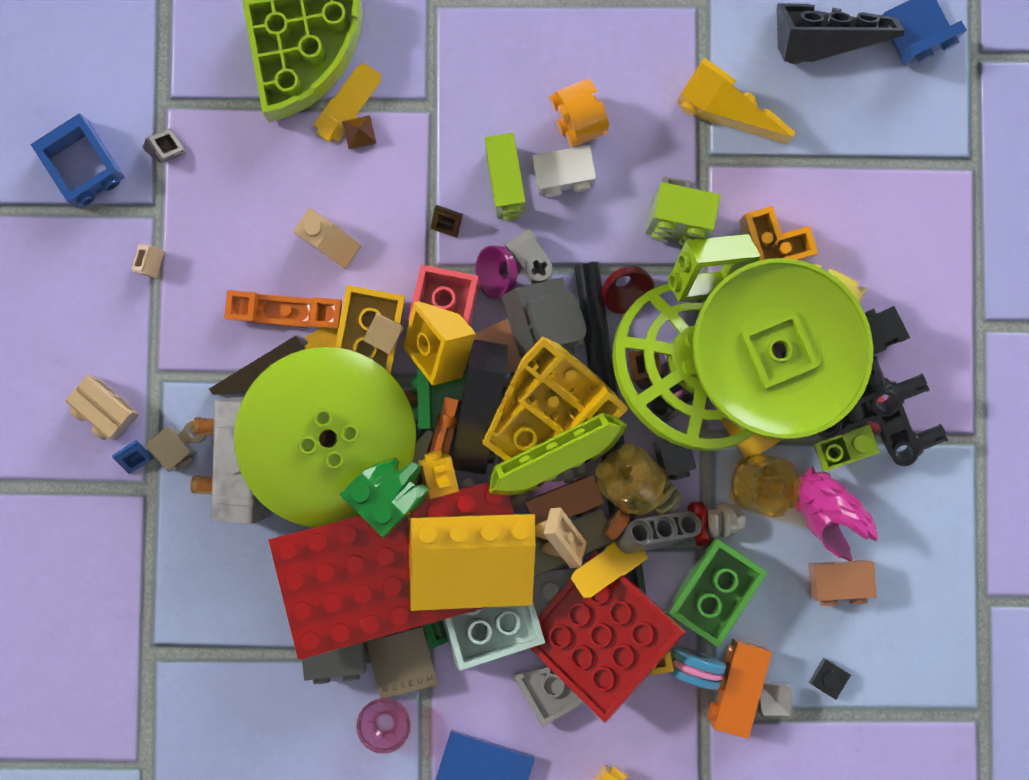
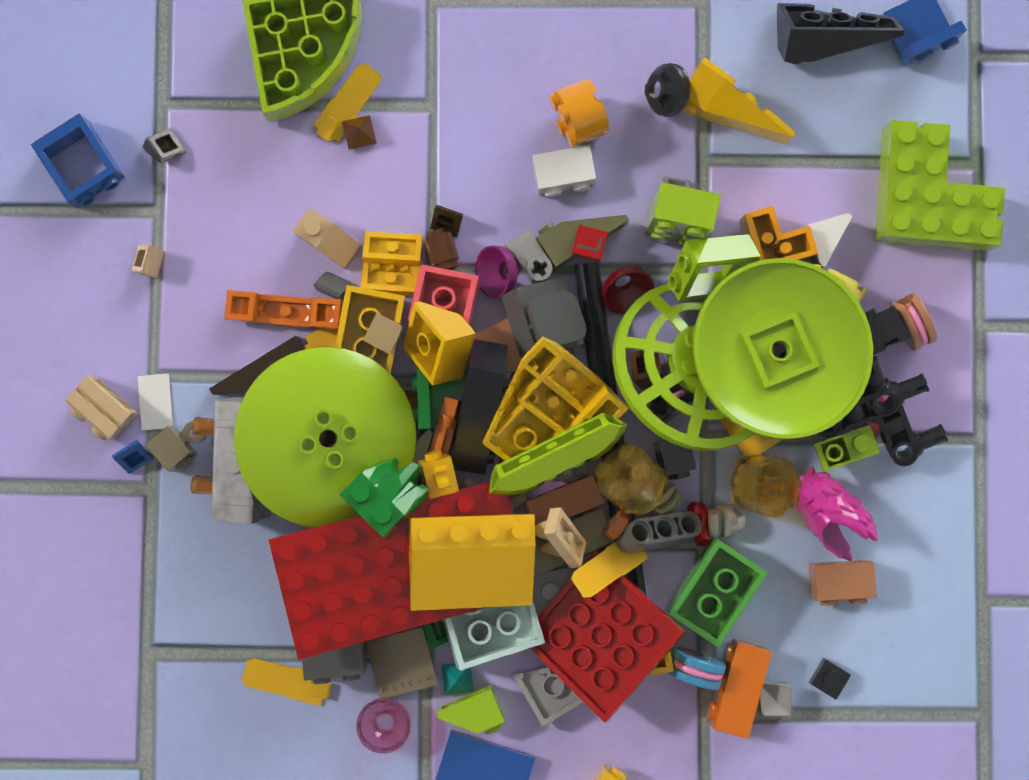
lime window [484,132,526,221] -> none
none -> white sticker [137,373,173,431]
none -> yellow piece [242,658,332,706]
none -> dark grey slope [314,272,351,301]
none -> yellow slope [361,231,423,296]
none -> reddish brown brick [424,228,460,270]
none -> lime slope [436,684,505,735]
none -> teal slope [441,663,474,695]
none -> olive slope [537,215,629,271]
none -> red tile [571,225,607,262]
none -> black piece [645,63,690,117]
none -> white slope [807,213,853,269]
none -> lime piece [875,120,1005,251]
none -> nougat head [890,293,937,351]

